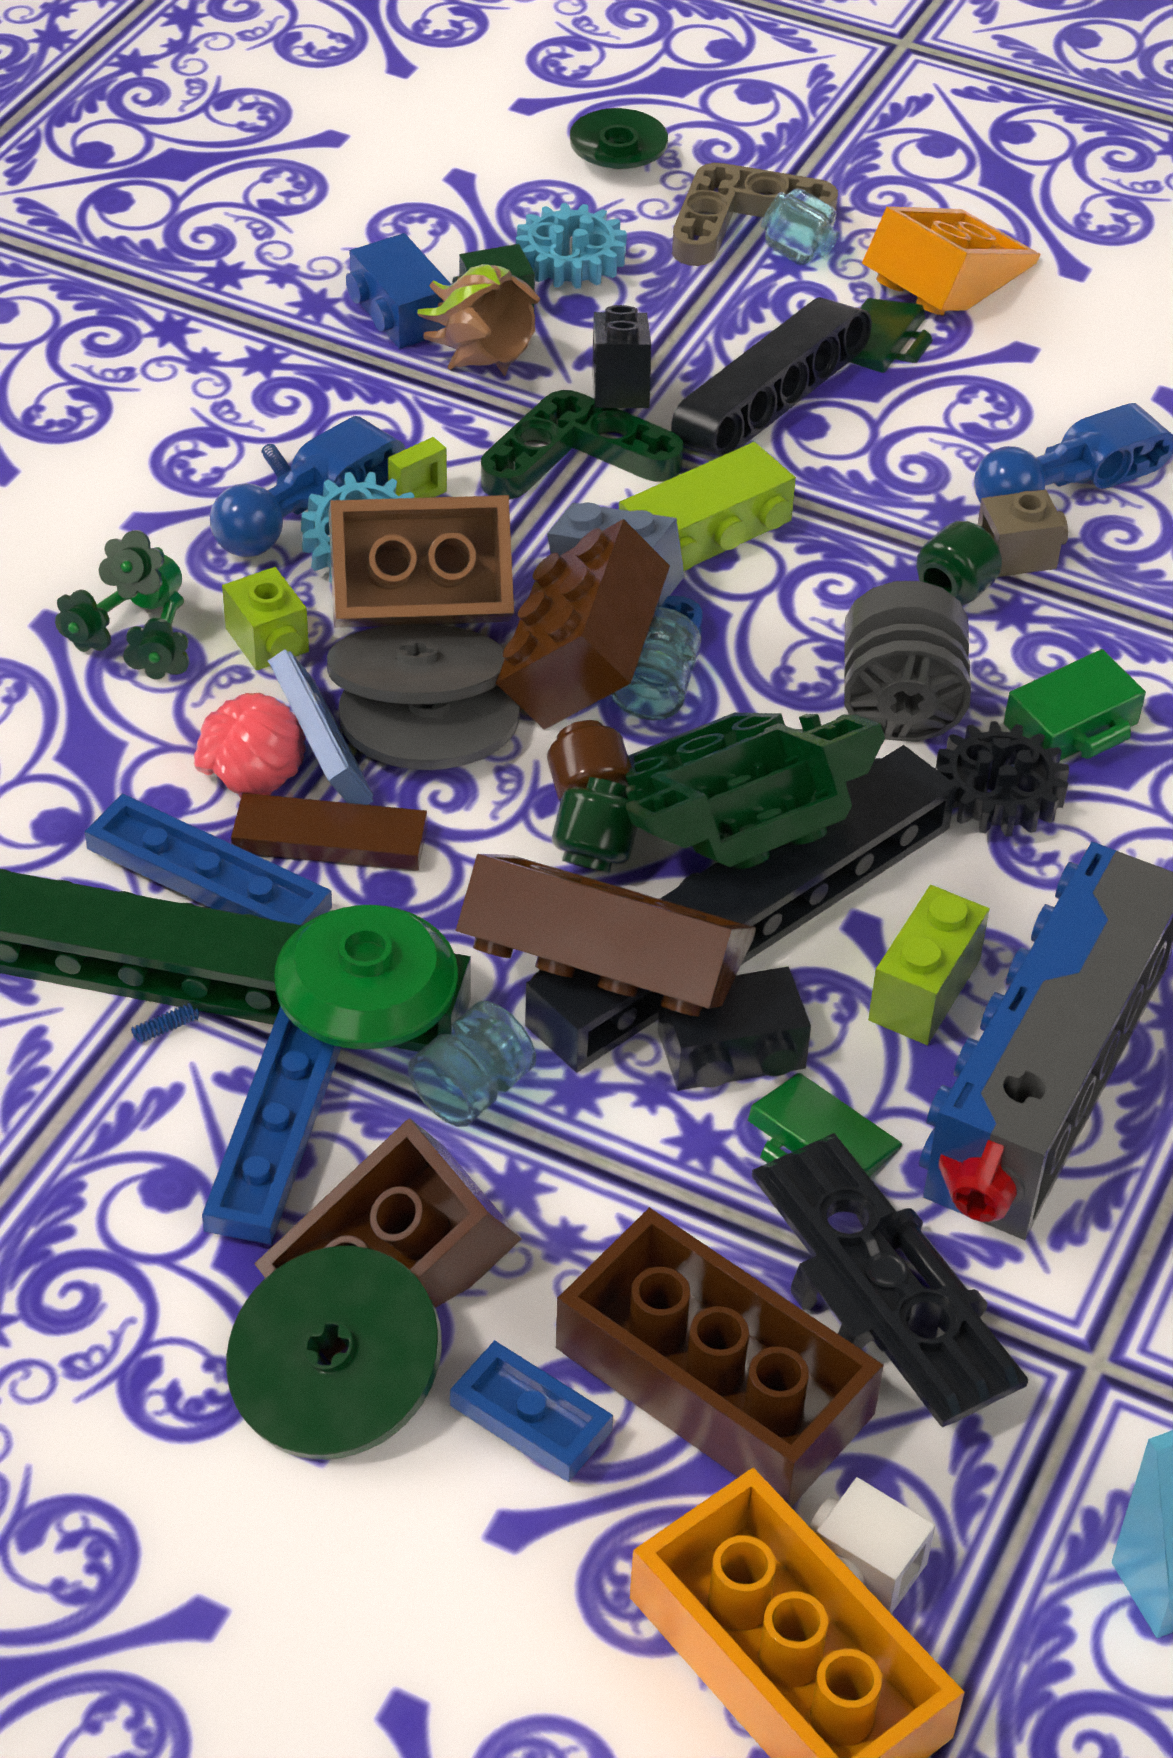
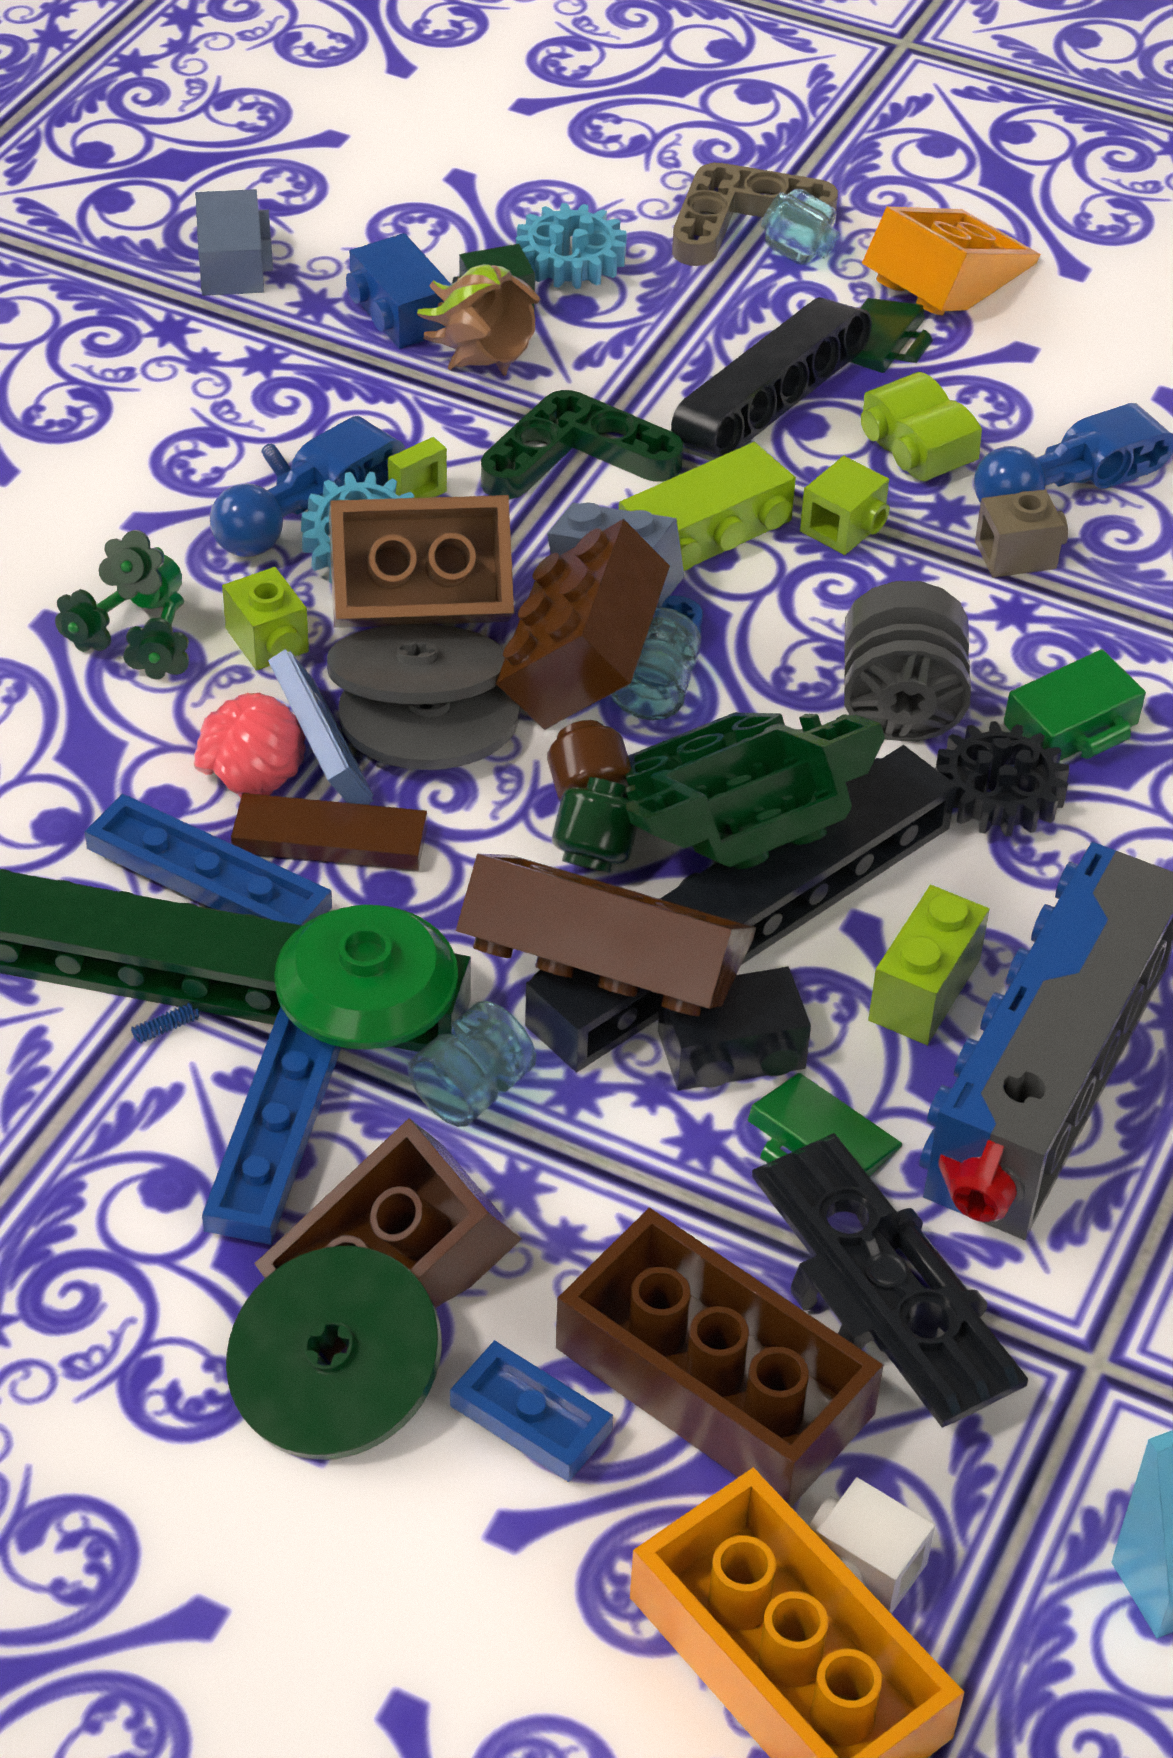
dark green dish [570,108,668,169] -> none
black brick [592,305,651,408] -> none
dark green head [916,521,1002,606] -> none
none -> sand blue brick [195,189,273,296]
none -> lime brick [800,455,890,555]
none -> lime brick [861,372,982,481]

